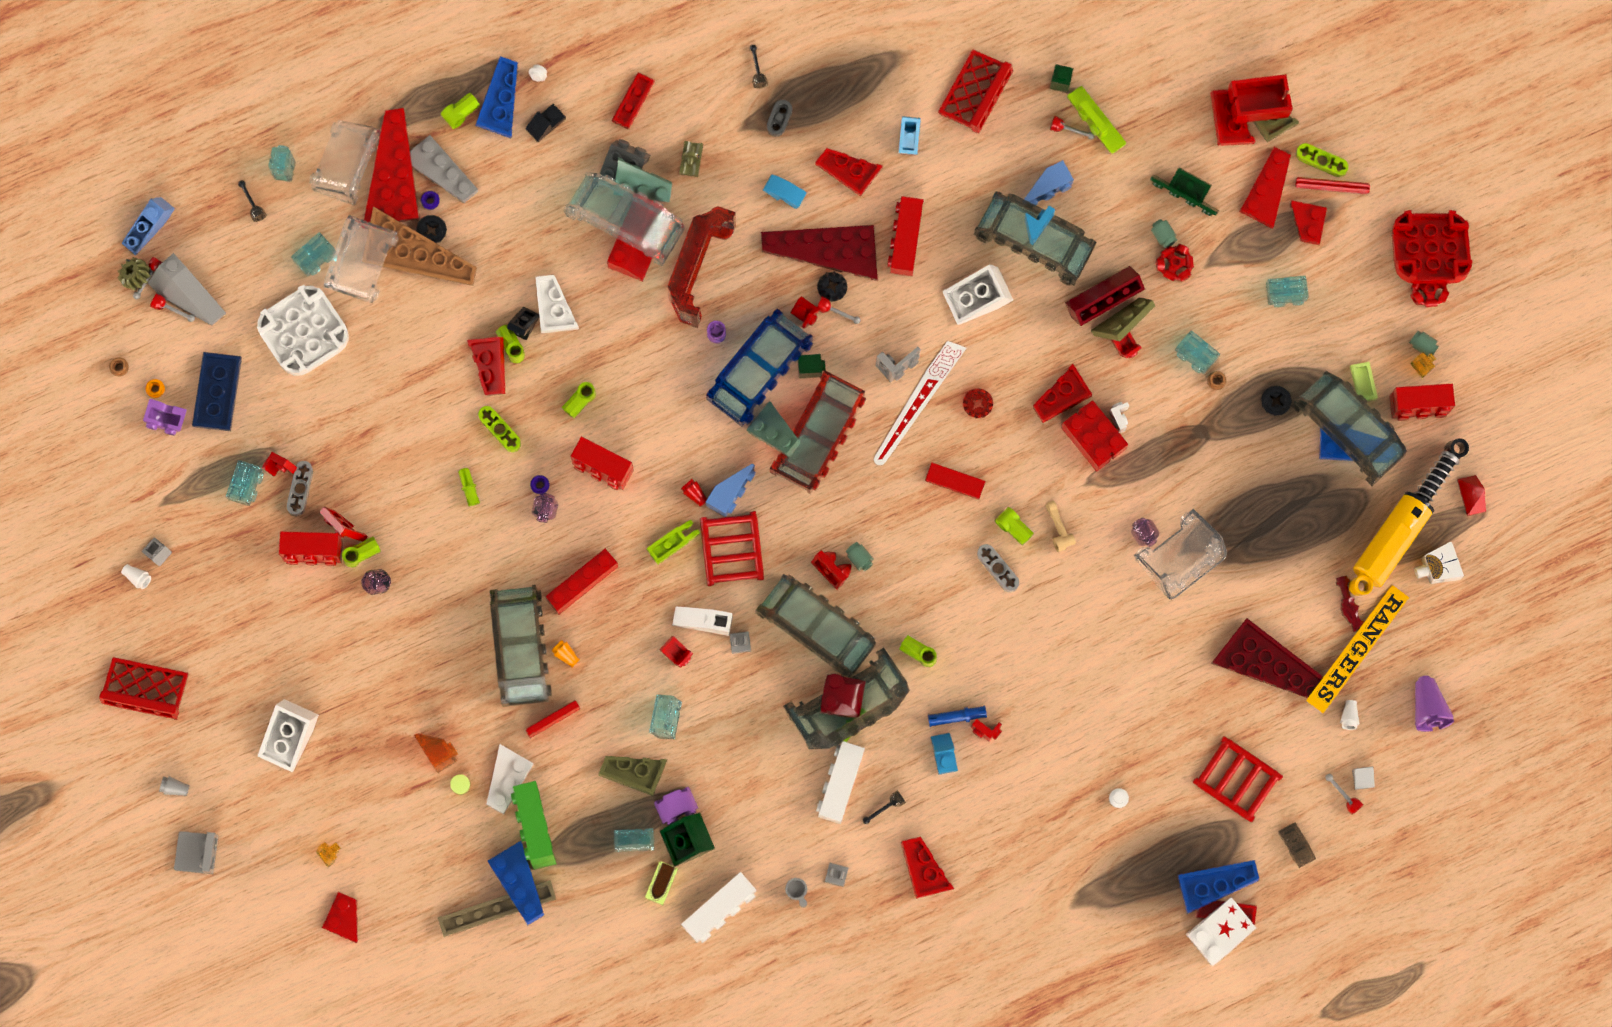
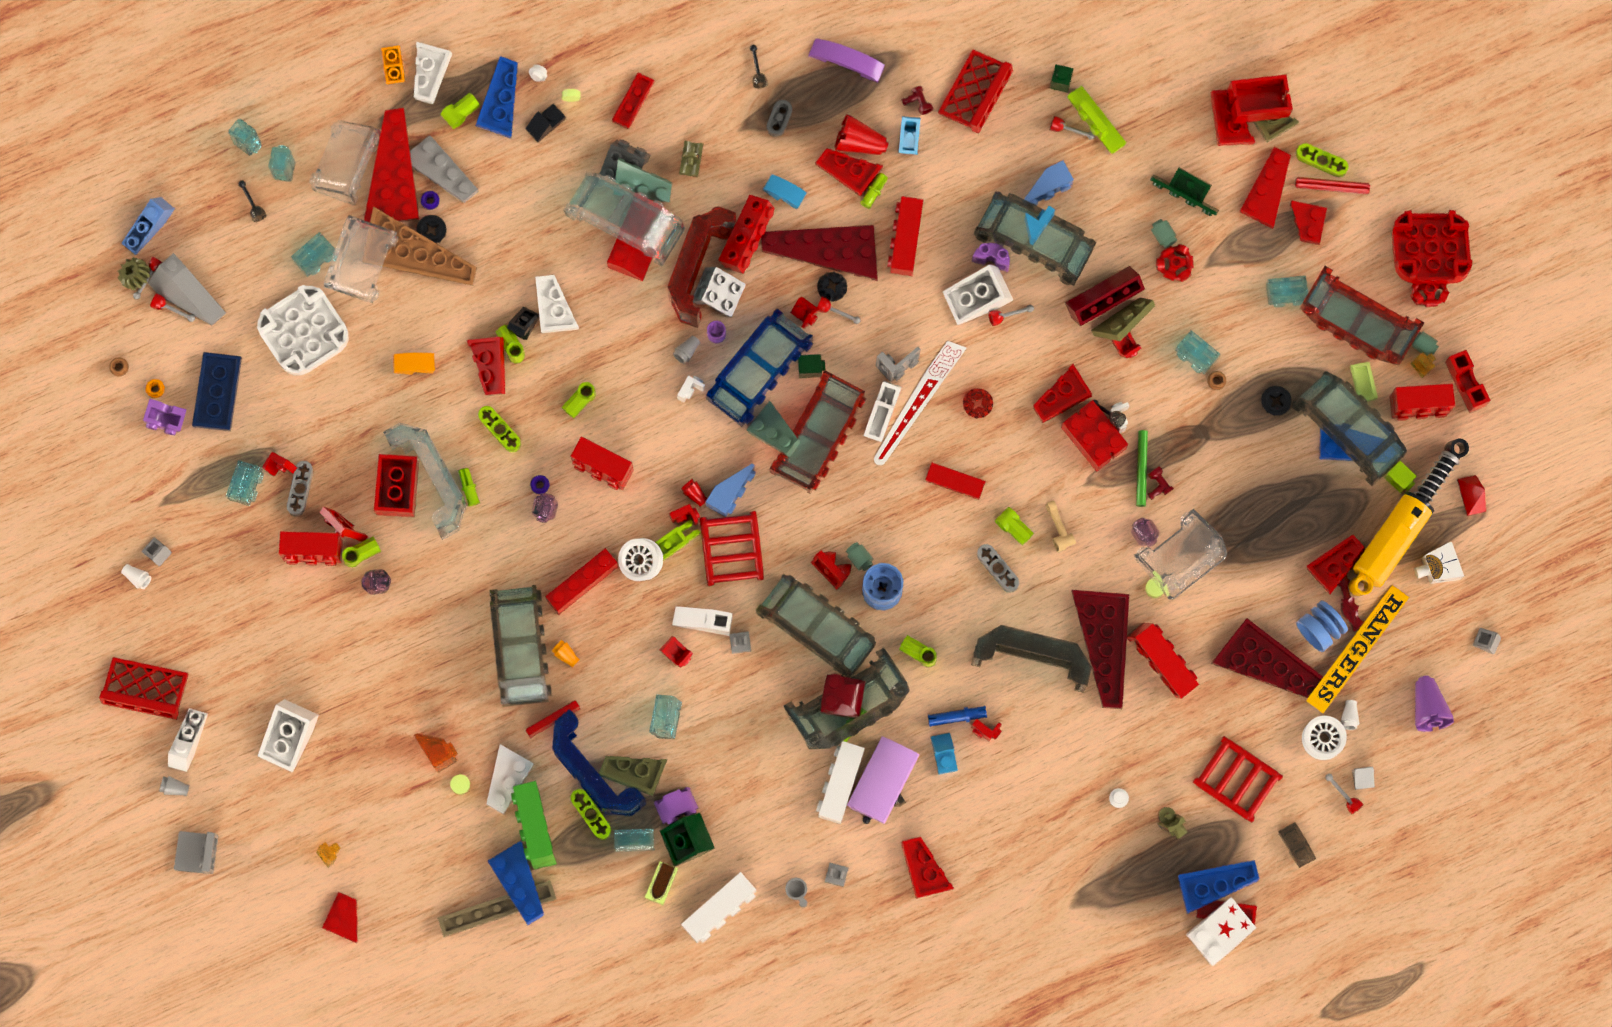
none -> white slope [168,708,208,772]
none -> clear light blue brick [228,119,261,156]
none -> red brick [374,454,419,517]
none -> light orange slope [381,45,405,85]
none -> clear windscreen [383,423,467,540]
none -> light orange slope [393,353,435,375]
none -> white wing [414,42,452,104]
none -> clear blue windscreen [552,709,647,817]
none -> yellowish green tile [562,89,581,102]
none -> lime beam [571,789,611,839]
none -> white wheel [618,538,663,581]
none -> red bracket [669,504,700,525]
none -> light grey cone [673,336,700,364]
none -> white bracket [677,376,705,403]
none -> bracket [691,267,745,317]
none -> red brick [718,194,775,274]
none -> medium lavender slope [809,39,885,83]
none -> red cone [835,114,889,155]
none -> lavender slope [847,736,919,824]
none -> lime axle [860,173,888,209]
none -> medium blue wheel [862,563,903,611]
none -> white slope [864,381,902,442]
none -> dark red piece [901,86,934,115]
none -> clear smoke windscreen [971,625,1092,693]
none -> medium lavender cylinder [972,243,1010,272]
none -> hinge [988,305,1034,326]
none -> dark red wing [1071,590,1130,709]
none -> clear smoke hinge [1093,400,1126,427]
none -> red wedge [1127,623,1199,699]
none -> bright green piece [1136,430,1148,507]
none -> yellowish green tile [1145,578,1165,598]
none -> dark red piece [1147,466,1174,500]
none -> olive hips [1158,807,1187,839]
none -> medium blue wheel [1296,600,1348,652]
none -> windscreen [1300,266,1425,365]
none -> white wheel [1302,716,1347,760]
none -> red wing [1307,535,1365,594]
none -> lime brick [1384,461,1417,493]
none -> red arch [1445,350,1491,413]
none -> light grey slope [1473,628,1501,654]

